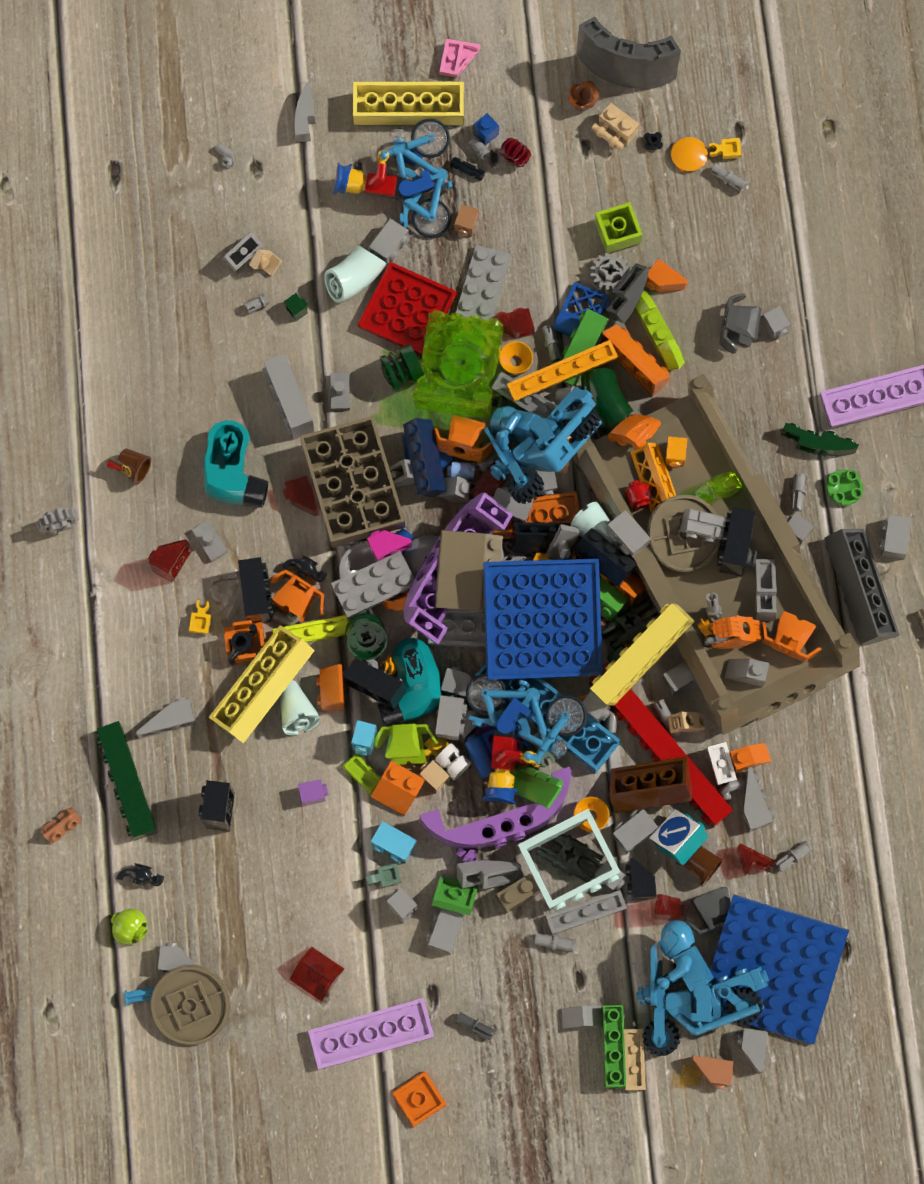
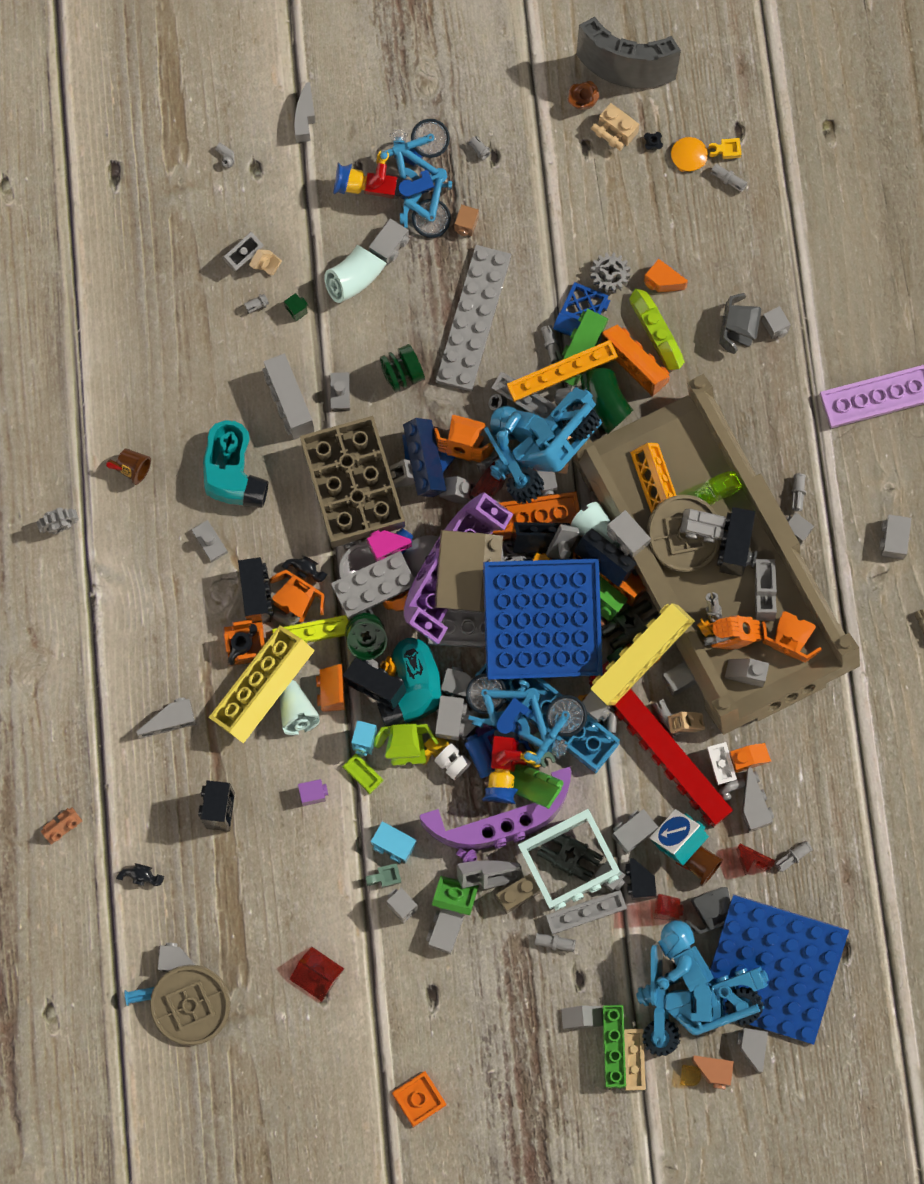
dark green brick [95,721,157,841] -> none
lime plant [111,908,148,945] -> none
clear red slope [148,539,192,583] -> none
yellow plate [189,600,211,635] -> none
clear red slope [283,476,319,516] -> none
lavender plate [308,998,434,1070] -> none
light yellow brick [353,82,464,125] -> none
red plate [358,262,457,357] -> none
orange slope [370,761,425,816] -> none
clear neon green brick [413,310,504,419] -> none
tan brick [419,760,450,793] -> none
bright pink wing [439,39,481,78] -> none
light blue brick [447,462,475,481] -> none
black axle [451,157,485,181] -> none
dark grey axle [455,1012,495,1040] -> none
blue brick [473,113,499,146] -> none
clear red slope [492,307,534,339] -> none
light grey brick [493,487,533,522] -> none
dark red gear [499,137,531,167] -> none
light orange piece [499,341,533,375] -> none
light orange piece [574,797,609,833] -> none
lime brick [594,202,643,253] -> none
dark grey slope [606,263,649,323] -> none
orange slope [607,414,661,449] -> none
reddish brown slope [610,757,692,813] -> none
red head [624,480,652,510] -> none
light orange brick [665,437,687,468] -> none
dark green slope [781,423,859,456] -> none
dark grey slope [824,529,900,645] -> none
bright green dish [826,469,863,506] -> none

